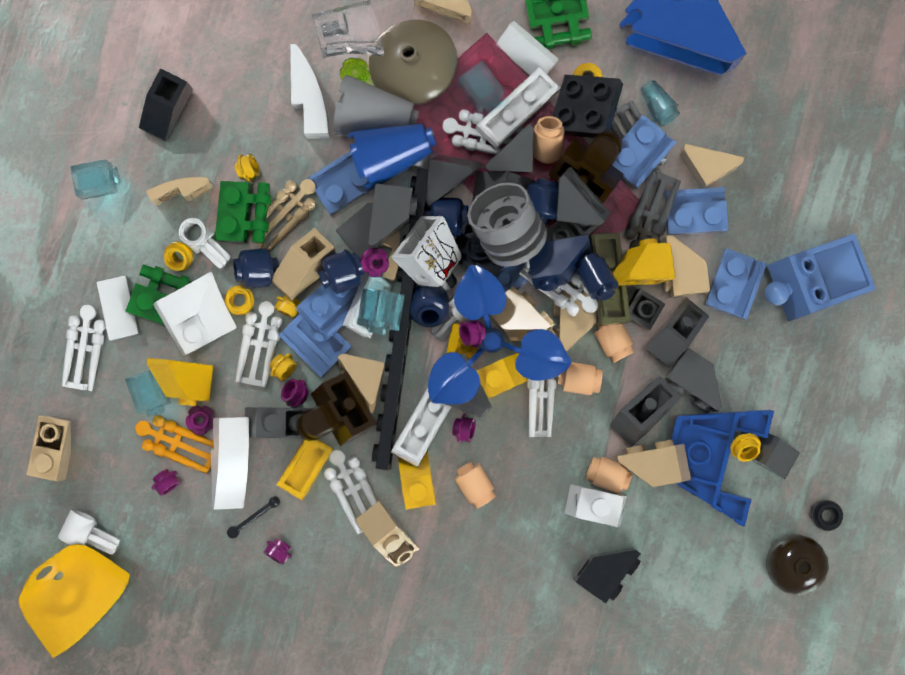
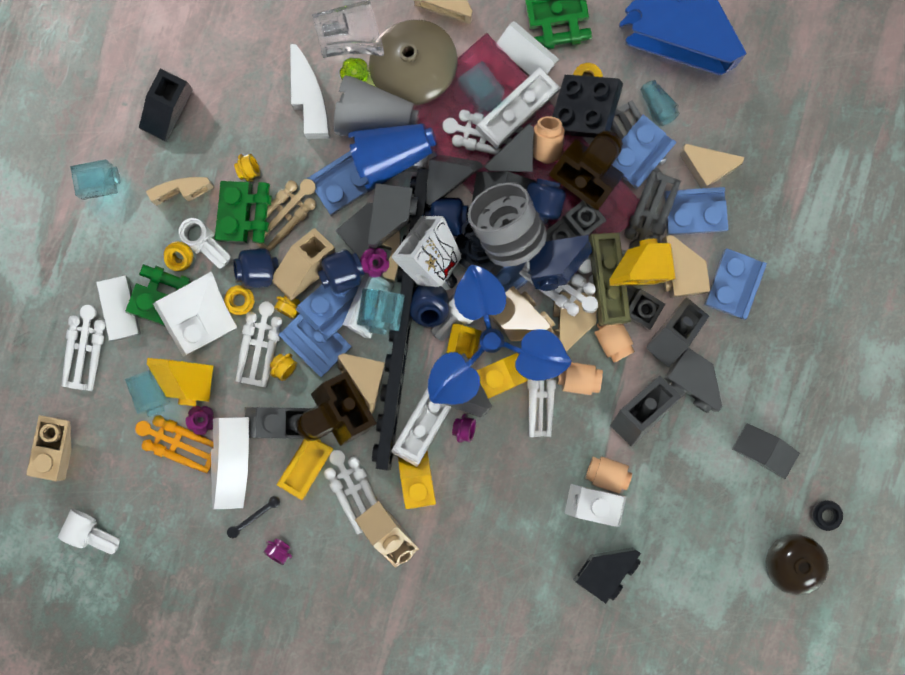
yellow piece [18,544,130,658] -> none
magenta plate [151,469,180,496] -> none
magenta plate [281,379,309,408] -> none
light nougat brick [454,461,496,509] -> none
magenta plate [459,319,486,347] -> none
dark grey slope [557,167,610,226] -> none
dark blue brick [577,253,618,301] -> none
tan slope [617,440,691,487] -> none
blue wing [671,409,774,526] -> none
yellow plate [730,433,761,462] -> none
medium blue slope [765,234,876,322] -> none

